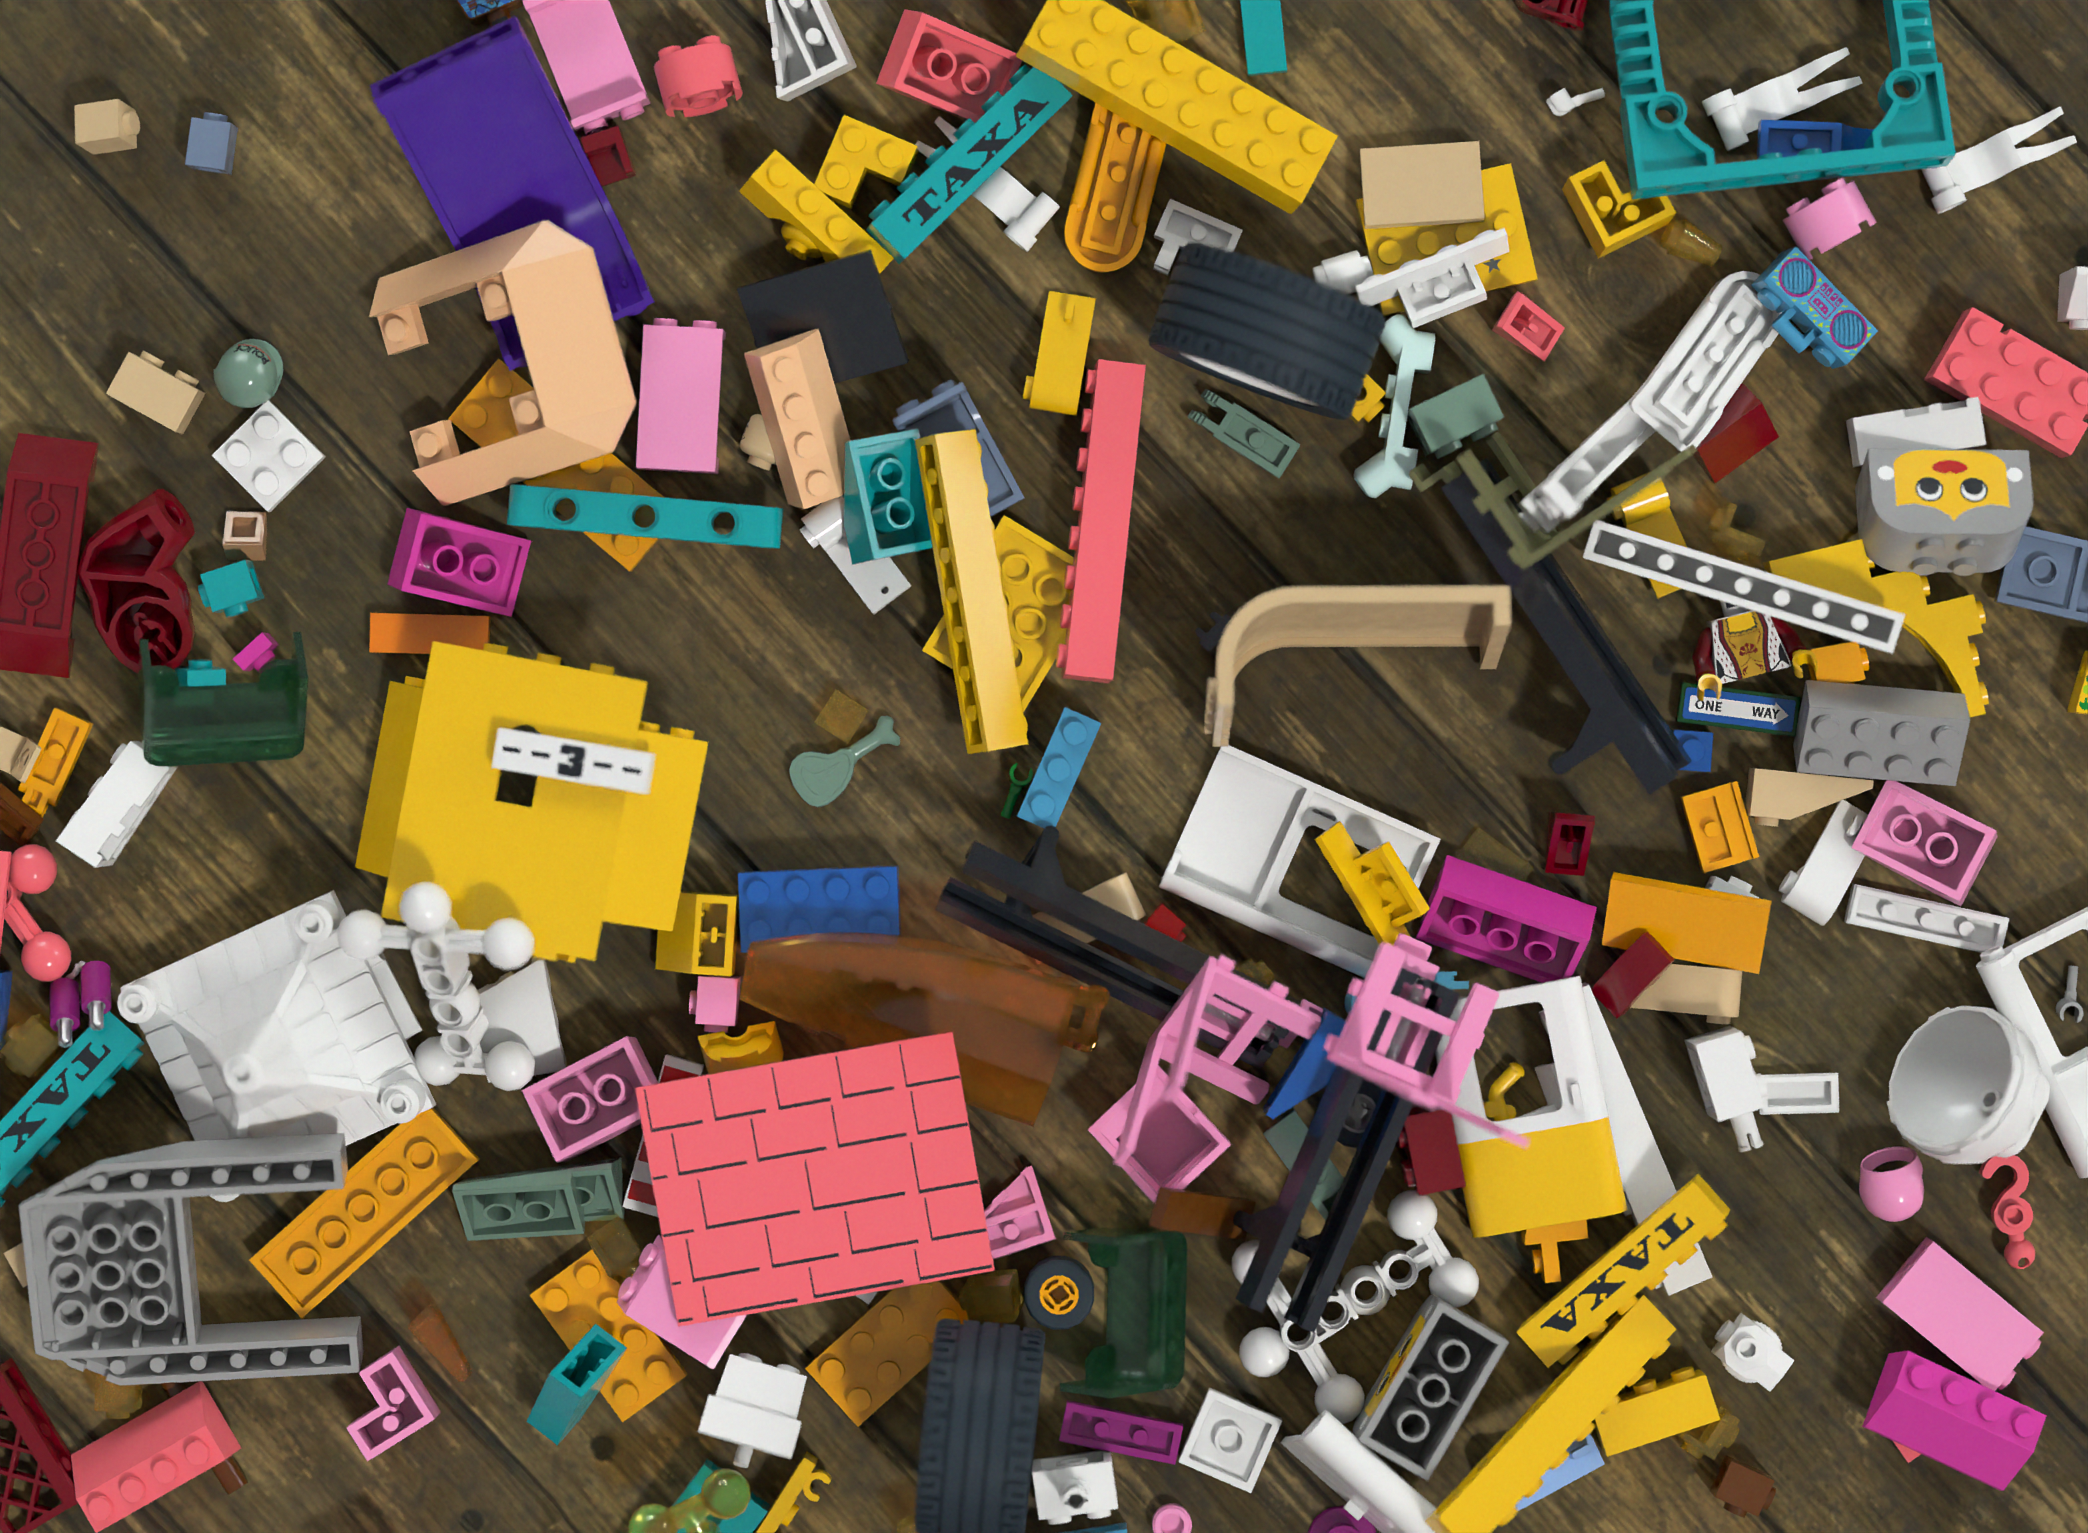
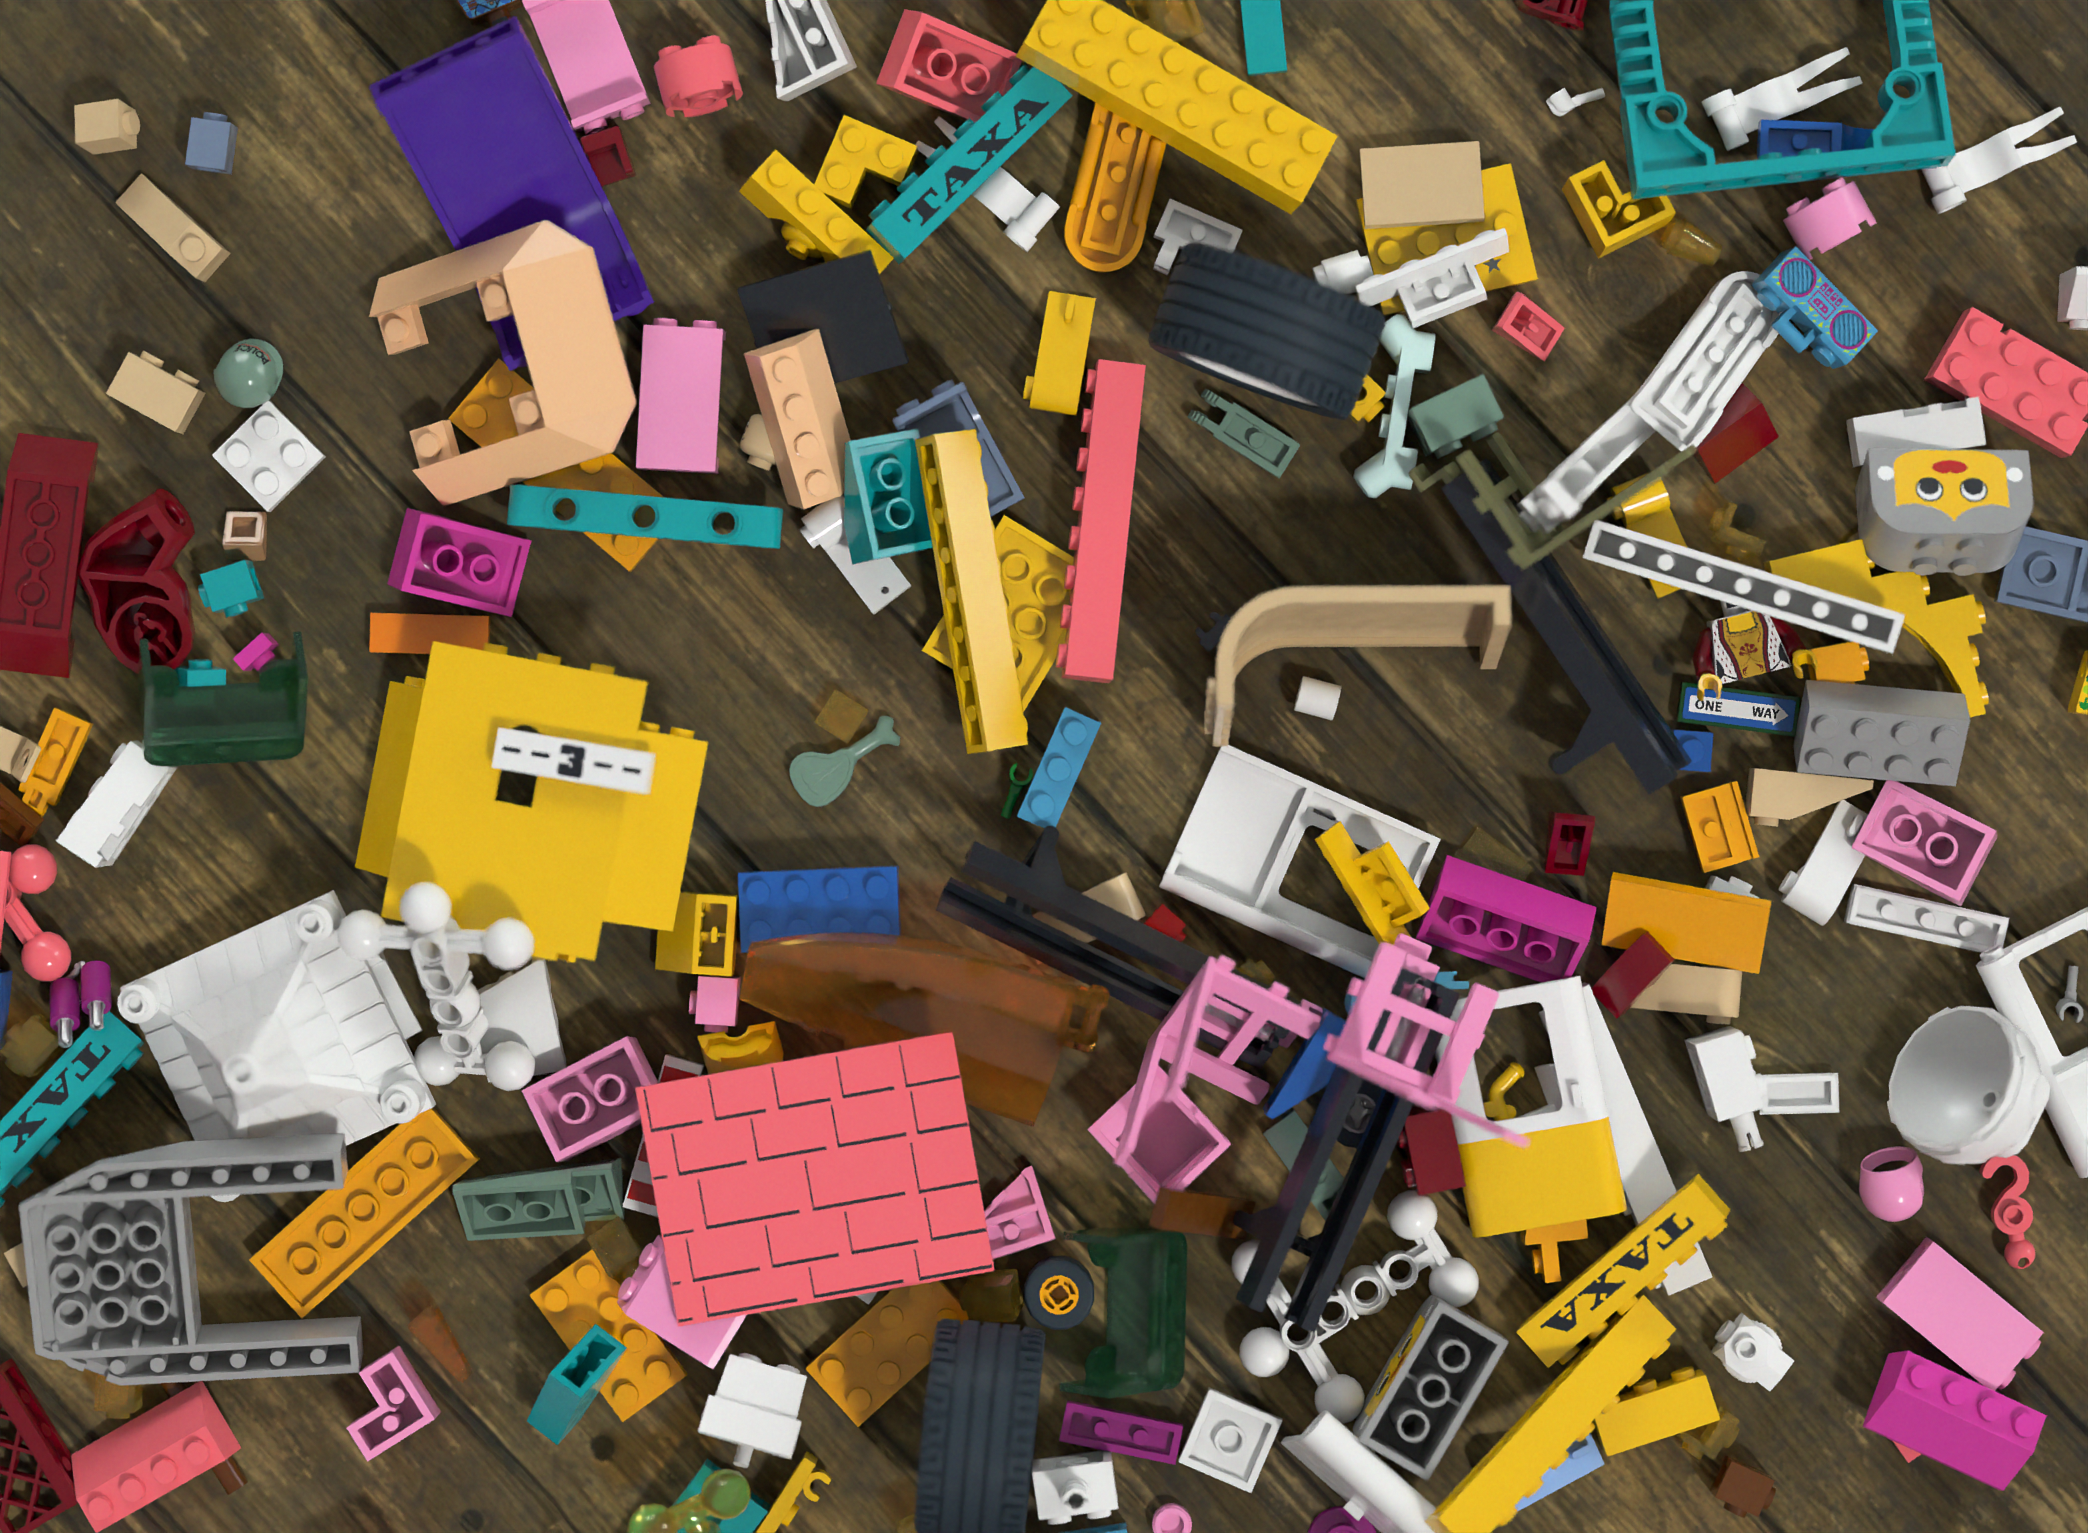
none -> tan slope [115,173,231,283]
none -> white beam [1294,676,1341,720]

